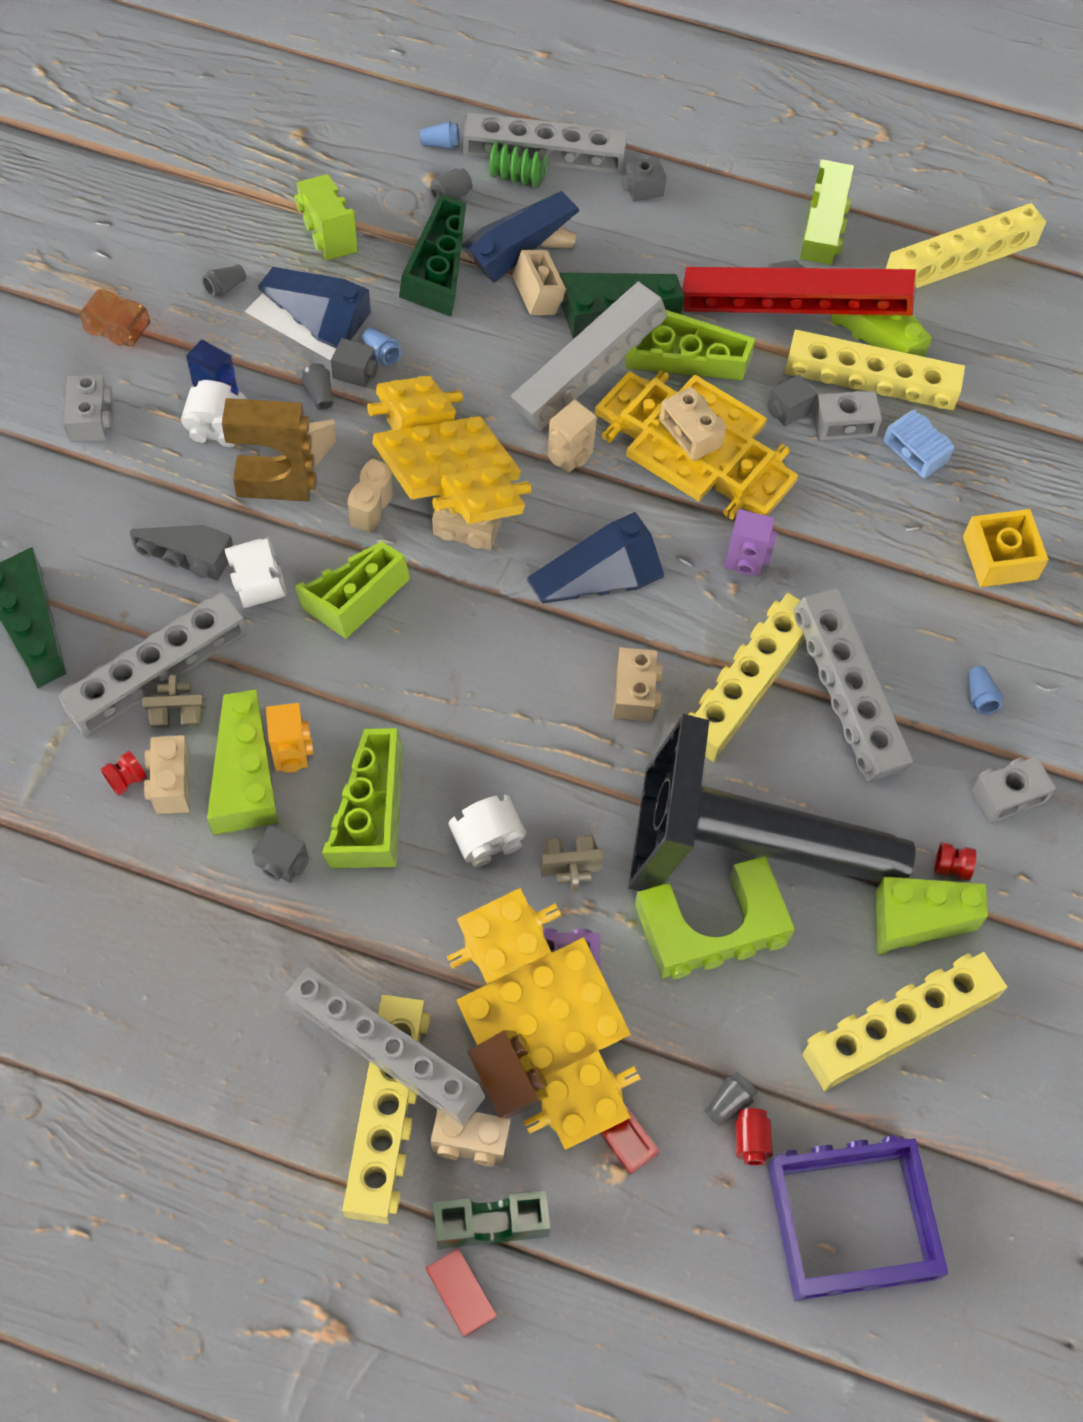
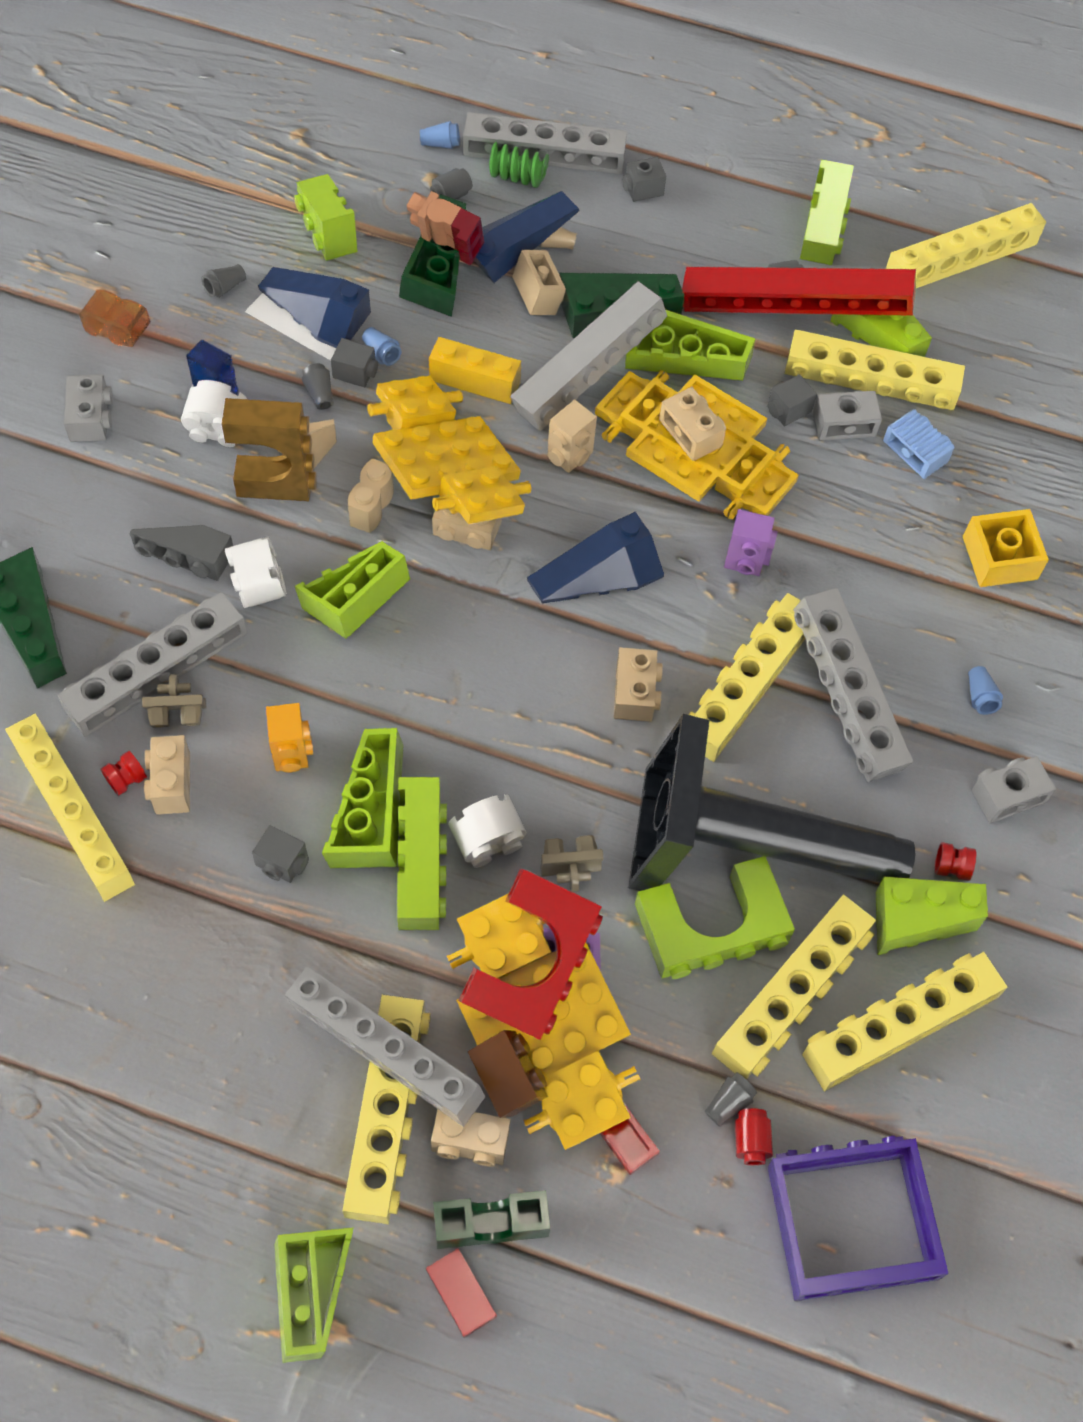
lime wedge [207,689,279,835] -> none
none -> light yellow brick [5,713,135,902]
none -> lime wedge [274,1227,354,1363]
none -> lime wedge [397,777,447,930]
none -> hips [407,191,484,266]
none -> yellow brick [429,337,521,404]
none -> red arch [458,869,603,1040]
none -> light yellow brick [712,894,876,1080]

